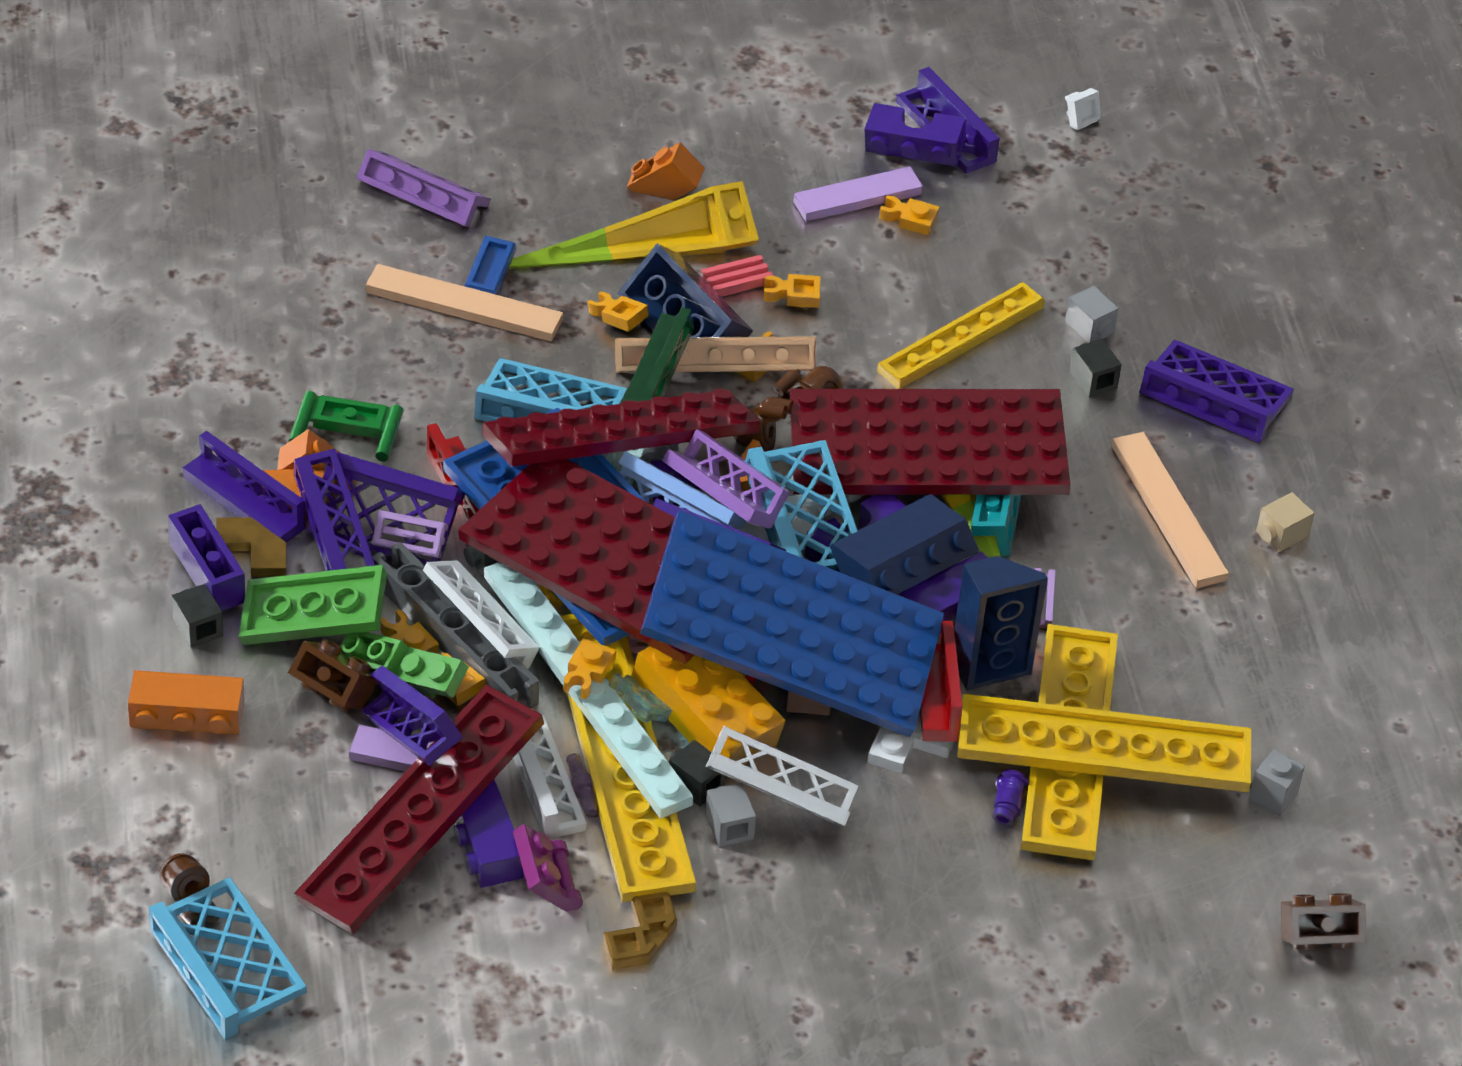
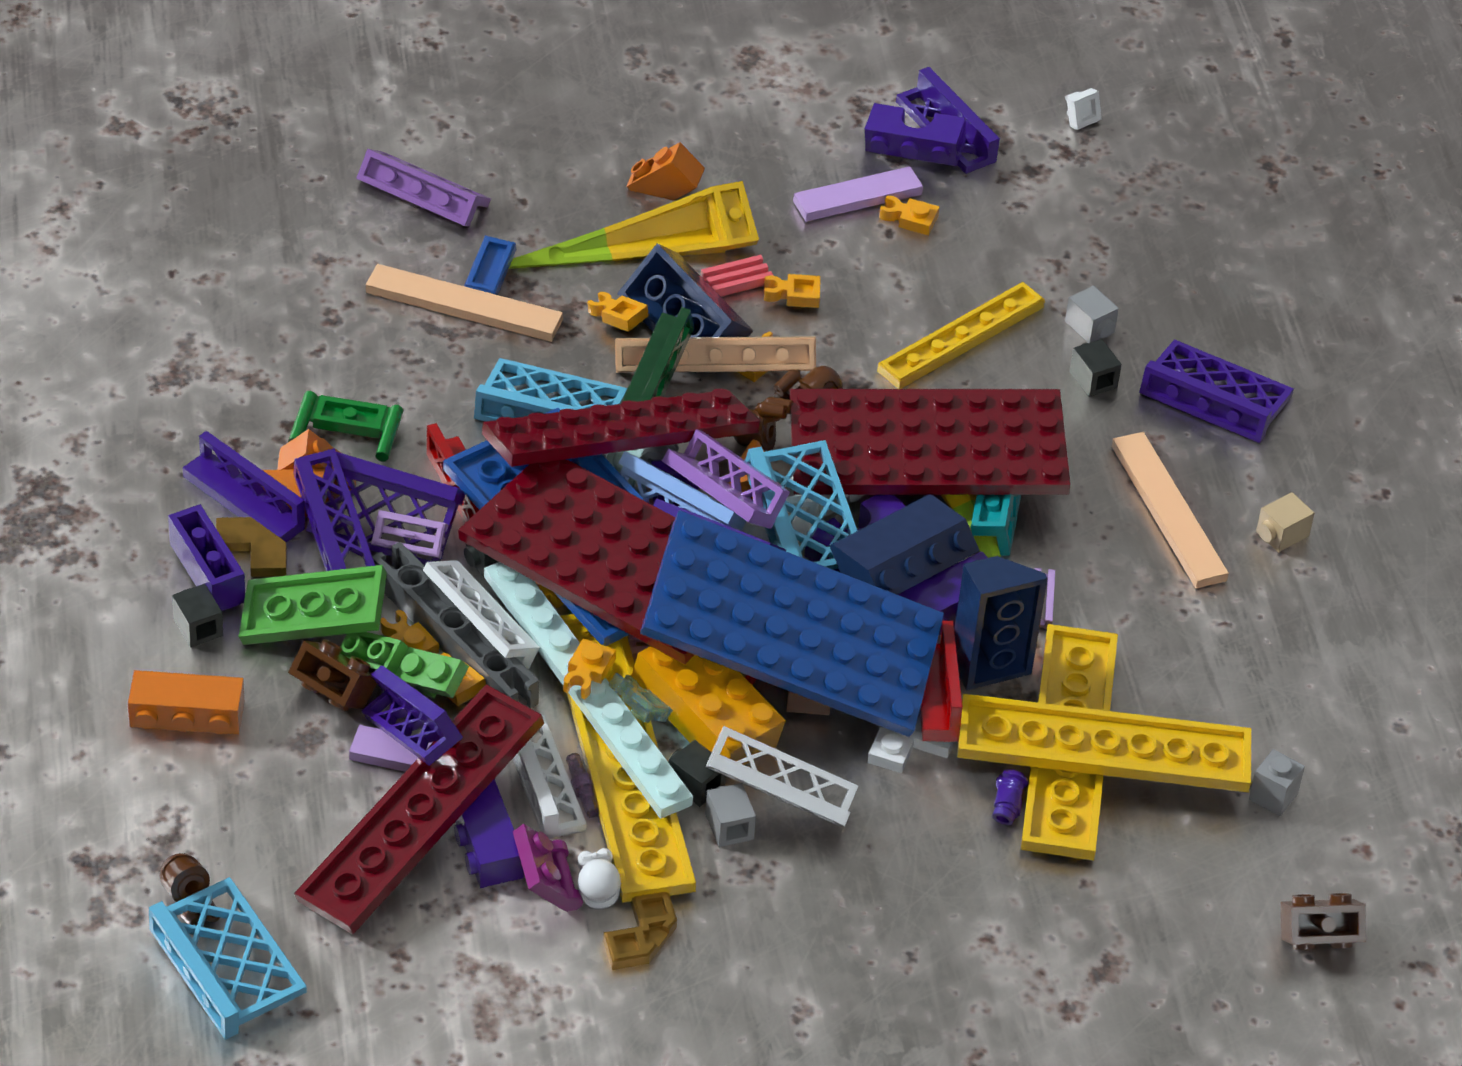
none -> white piece [578,848,621,910]

